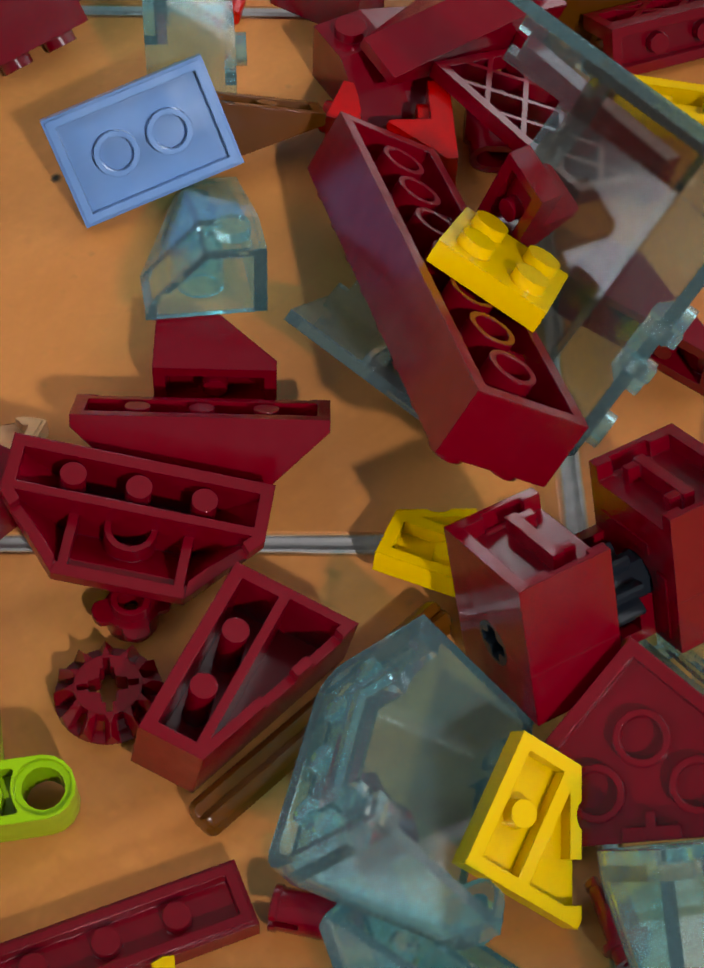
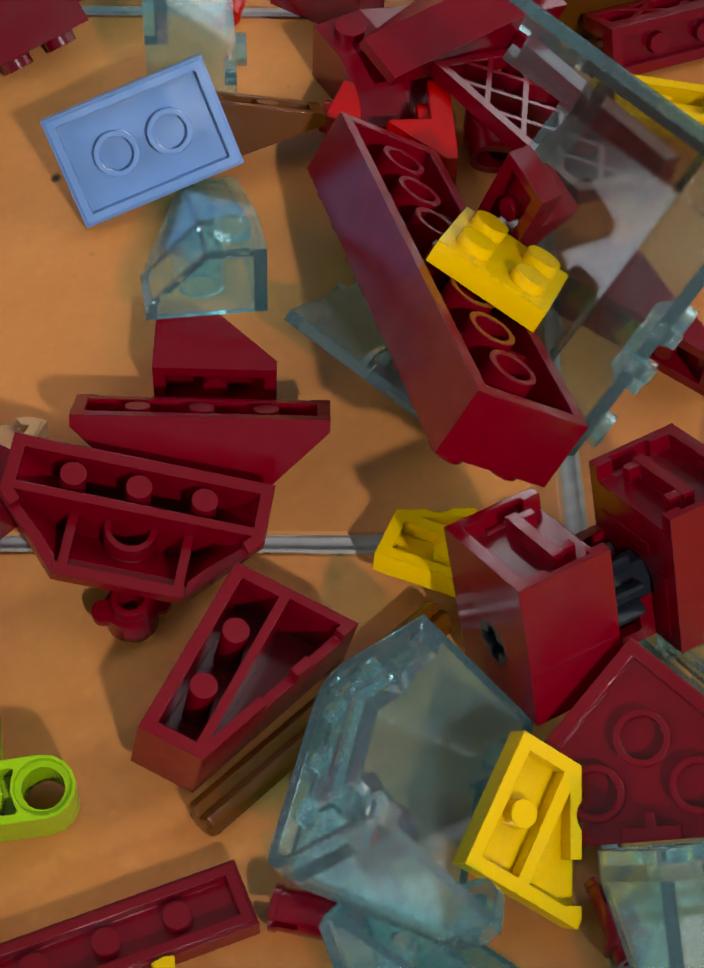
dark red gear [53,641,164,745] -> none

